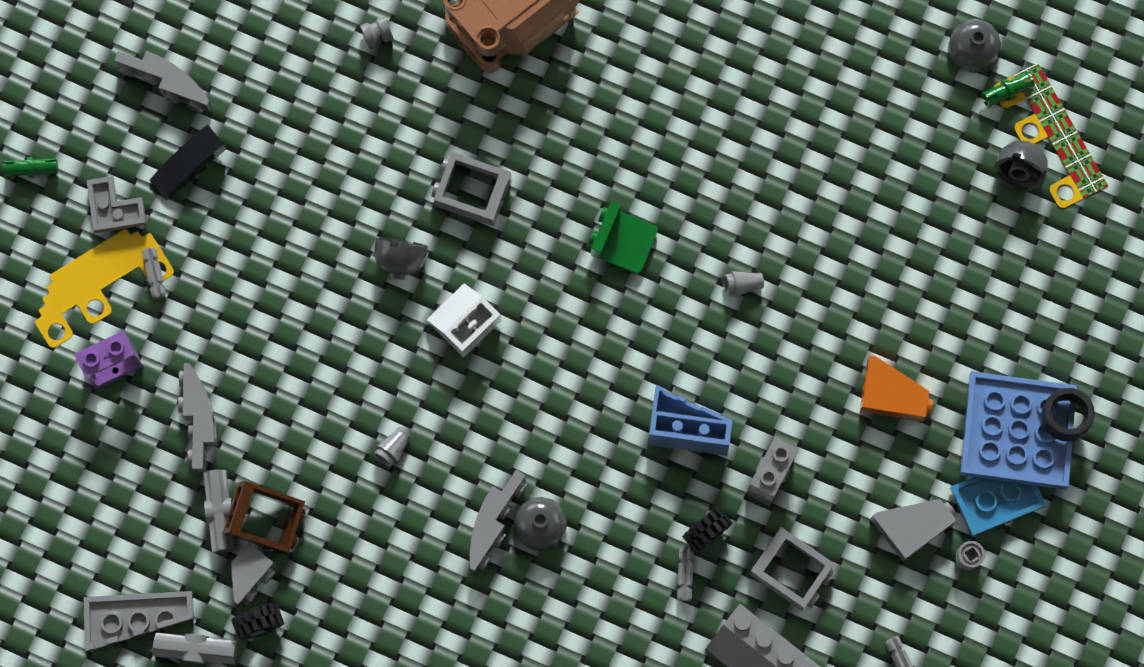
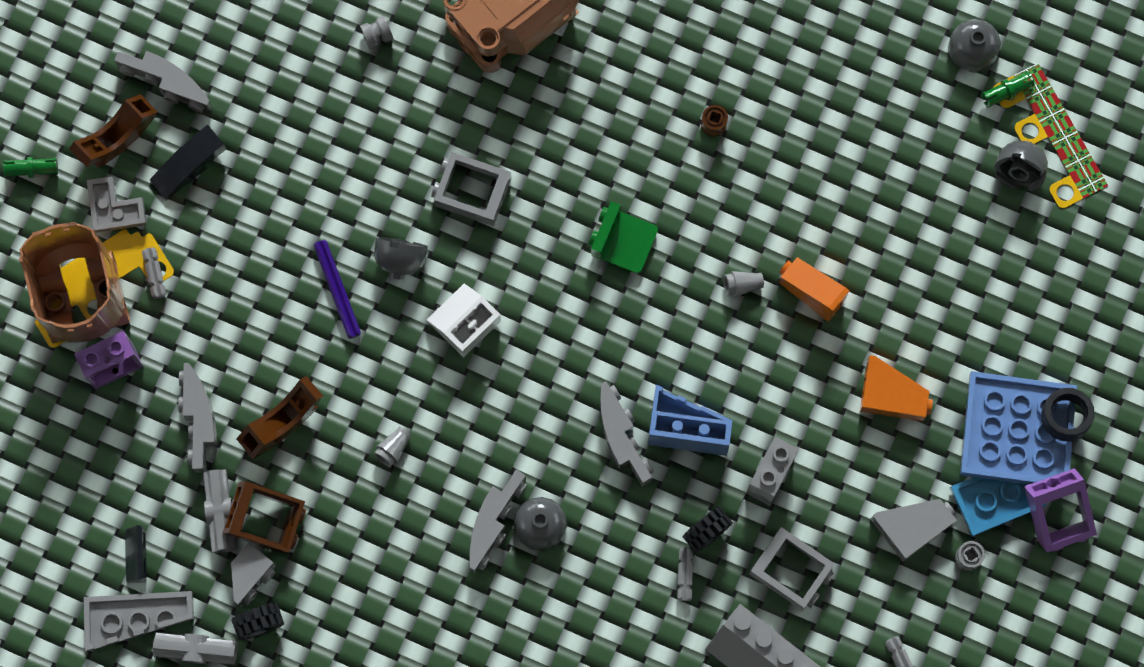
none -> nougat piece [19,222,130,343]
none -> reddish brown arch [69,94,158,167]
none -> black slope [125,525,147,583]
none -> reddish brown arch [236,376,323,459]
none -> dark purple axle [314,240,361,339]
none -> light grey slope [600,381,653,487]
none -> reddish brown wheel [701,105,728,137]
none -> orange slope [779,257,849,322]
none -> medium lavender window [1024,468,1097,552]

